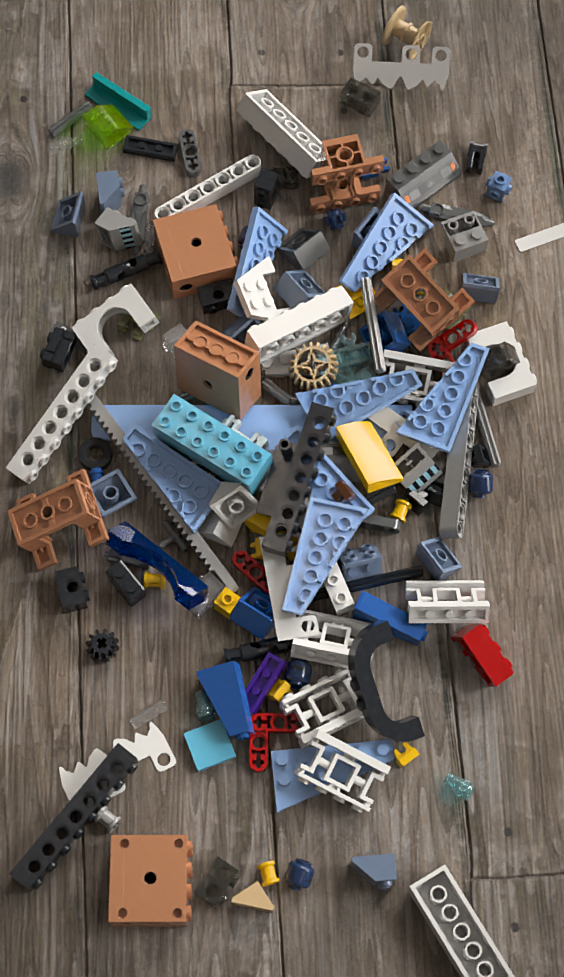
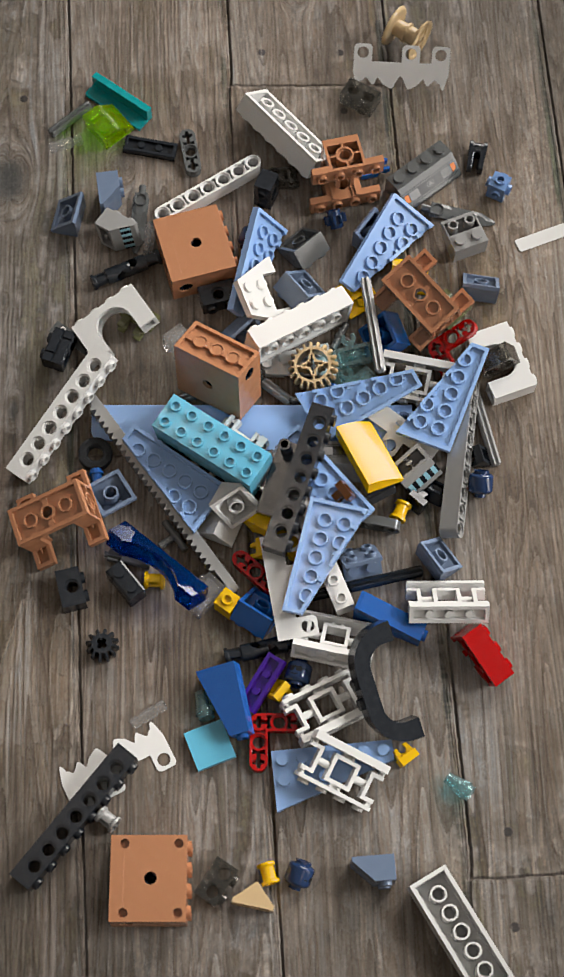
blue plate [393,304,421,337] -> none

